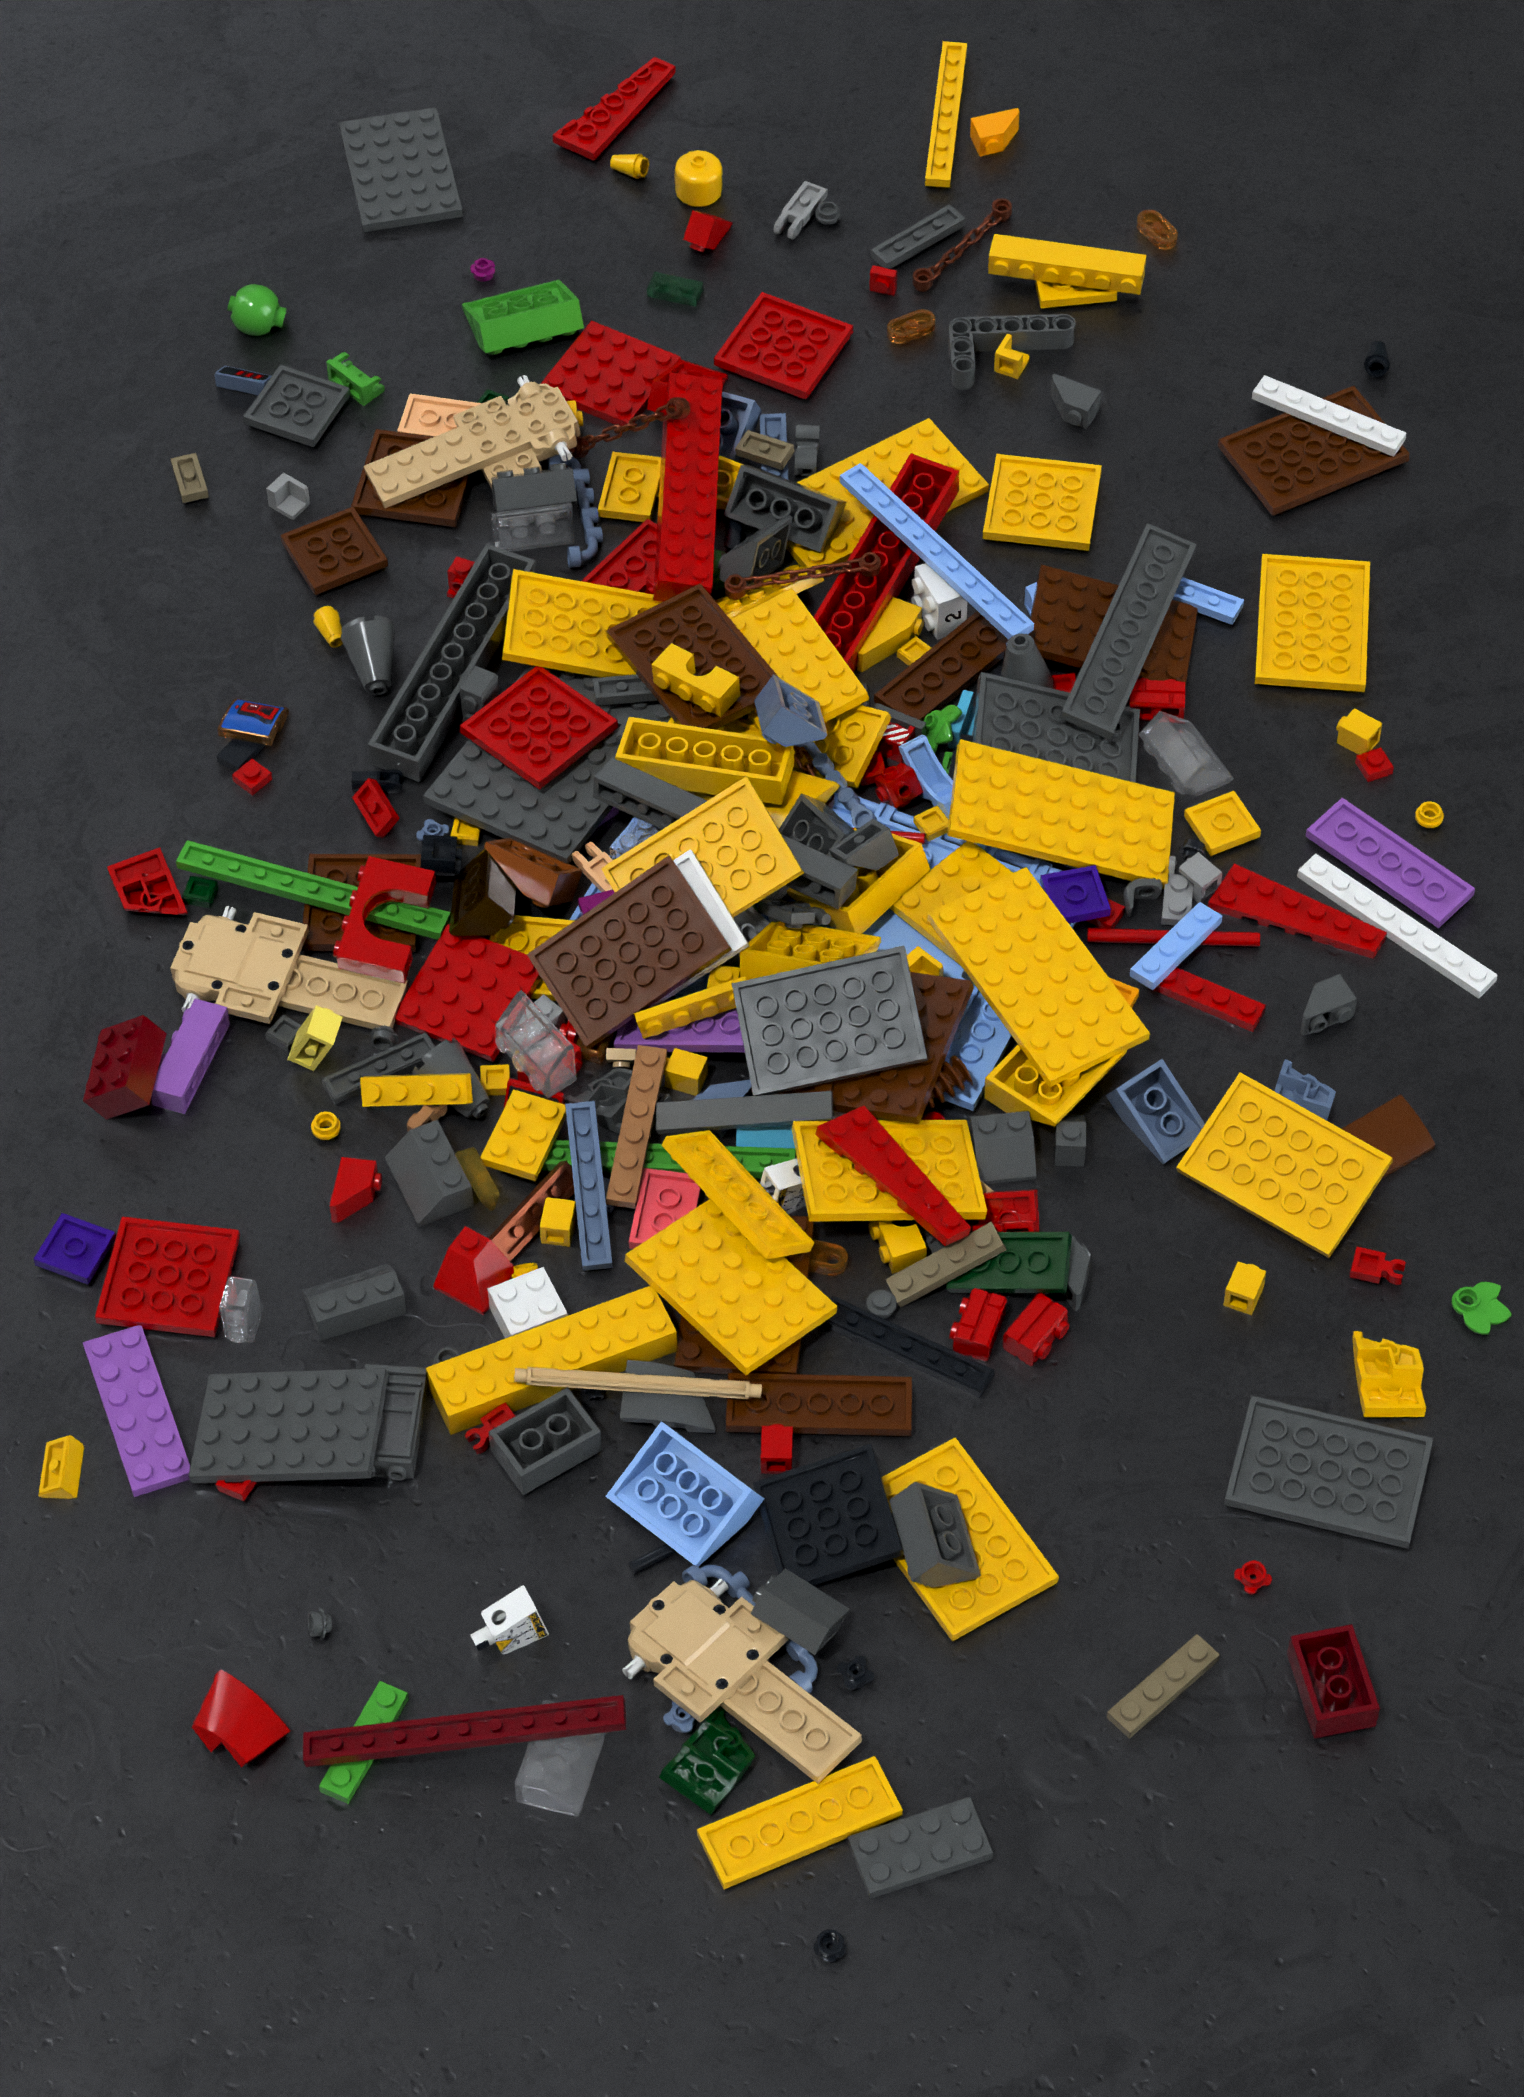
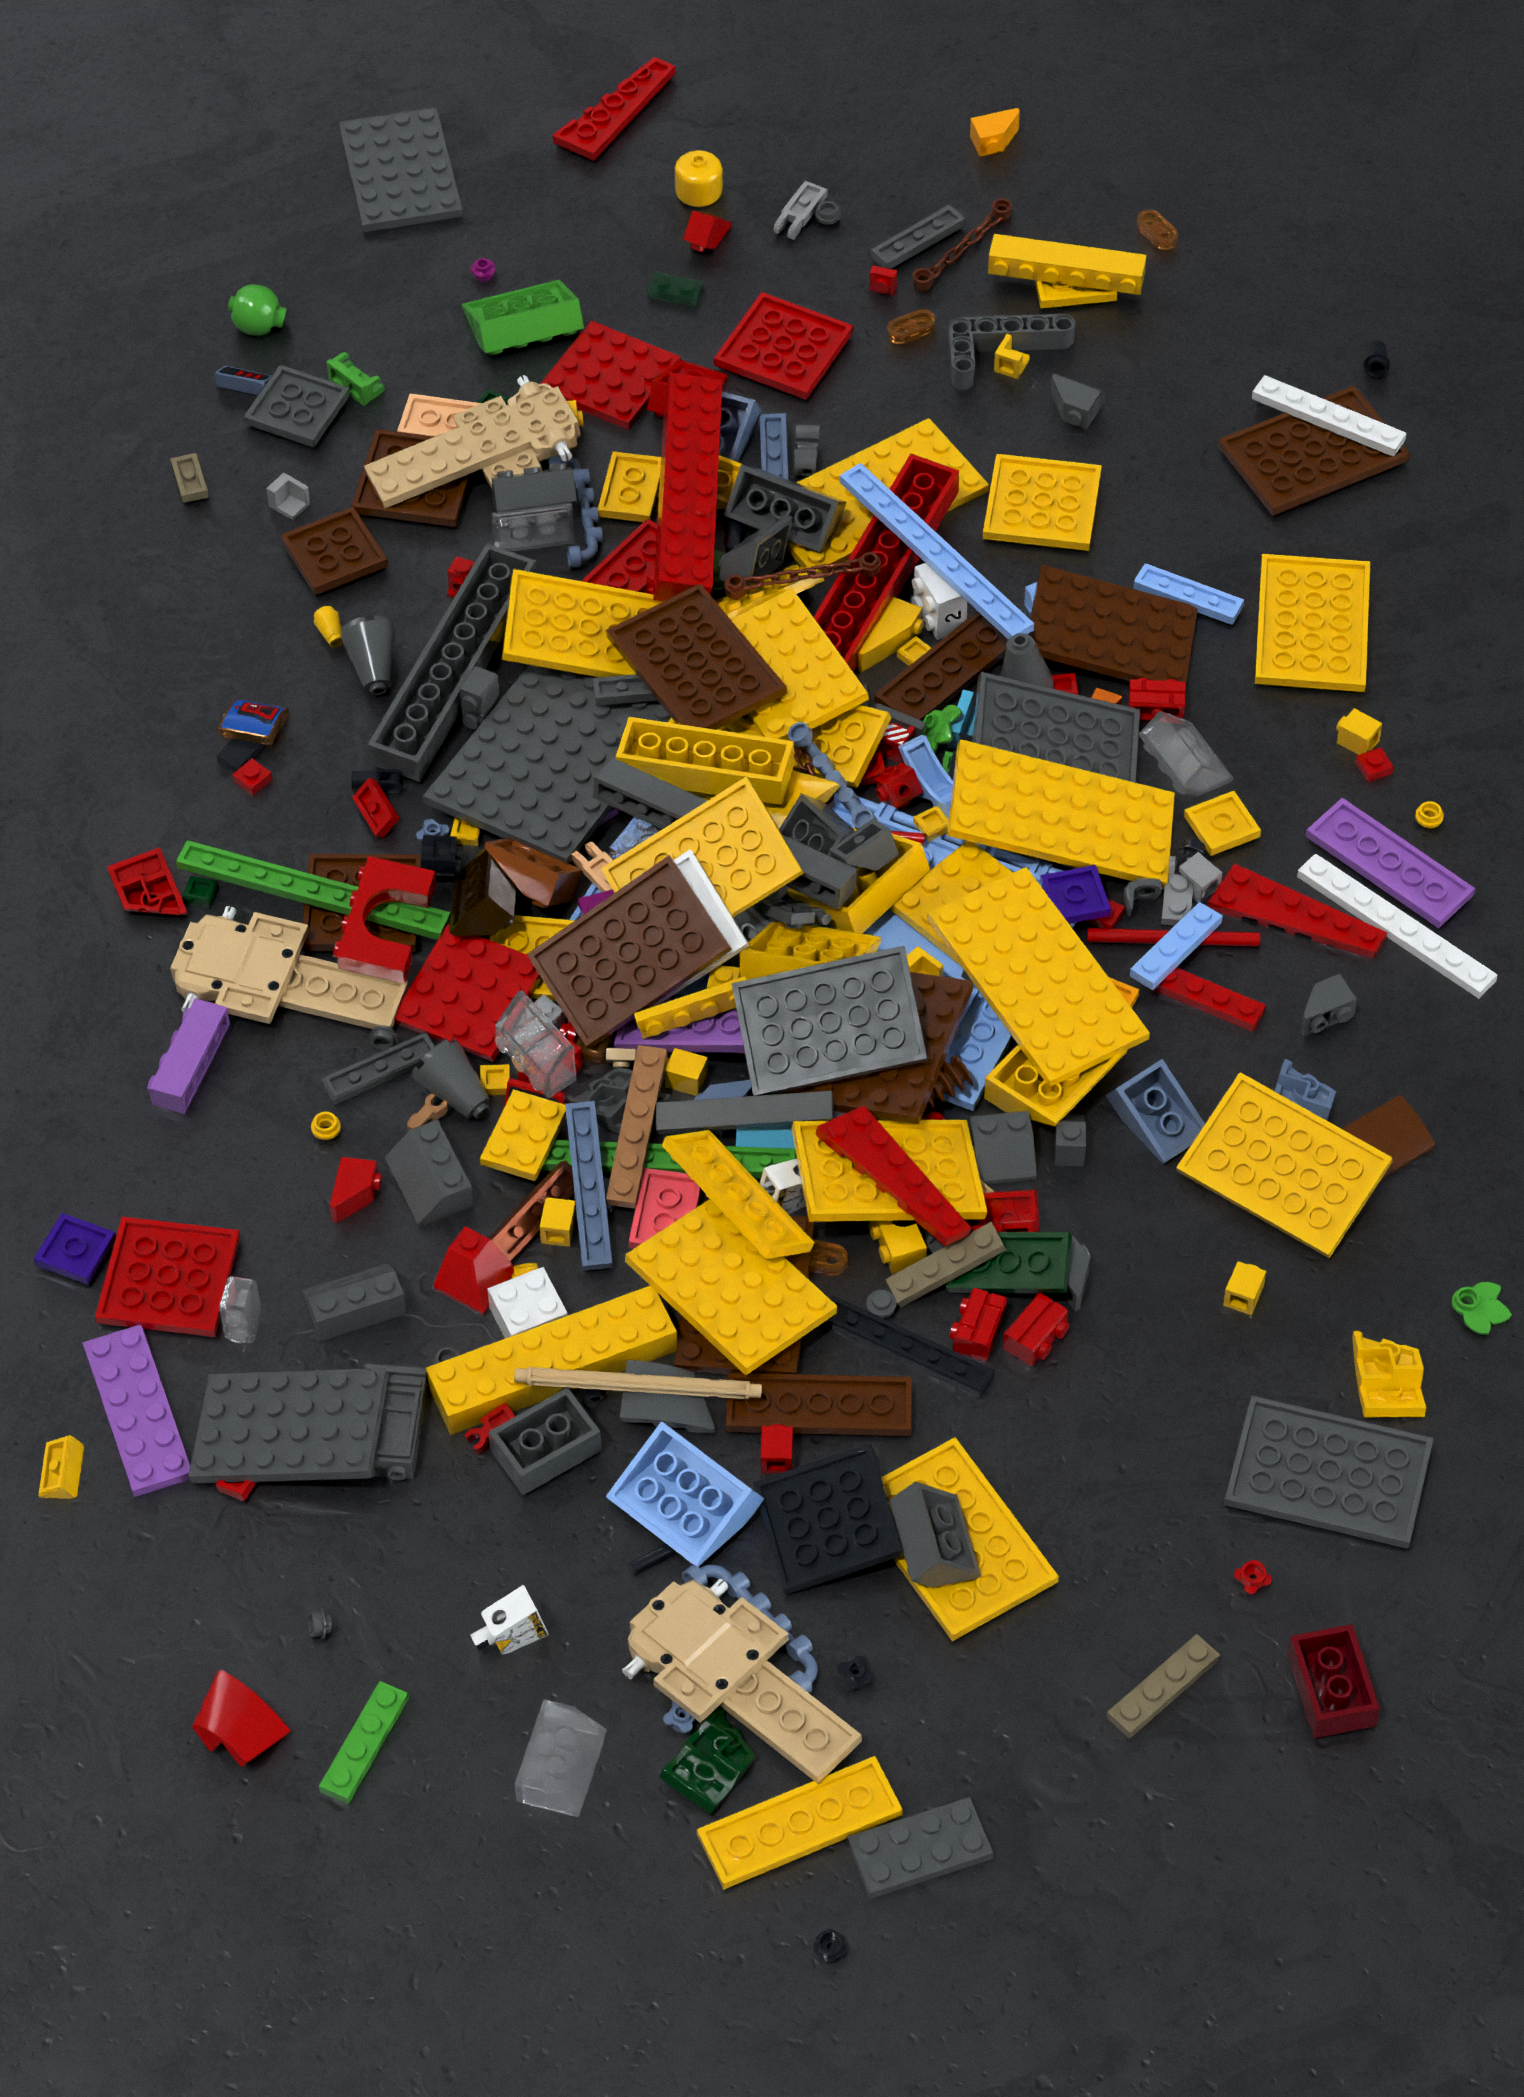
dark red brick [83,1015,167,1120] -> none
dark grey tile [265,1015,301,1053] -> none
light yellow brick [287,1005,343,1071] -> none
dark red plate [303,1695,626,1767] -> none
yellow plate [360,1073,473,1107] -> none
clear yellow slope [455,1147,500,1211] -> none
red plate [460,666,618,790] -> none
copper piece [569,397,690,458] -> none
yellow cone [610,154,649,179] -> none
yellow arch [651,643,741,717] -> none
dark tan plate [735,430,795,470] -> none
dark grey brick [750,1568,849,1655] -> none
sand blue slope [754,674,828,747] -> none
yellow plate [925,41,967,188] -> none
dark grey plate [1059,523,1197,740] -> none
red plate [1350,1246,1406,1285] -> none

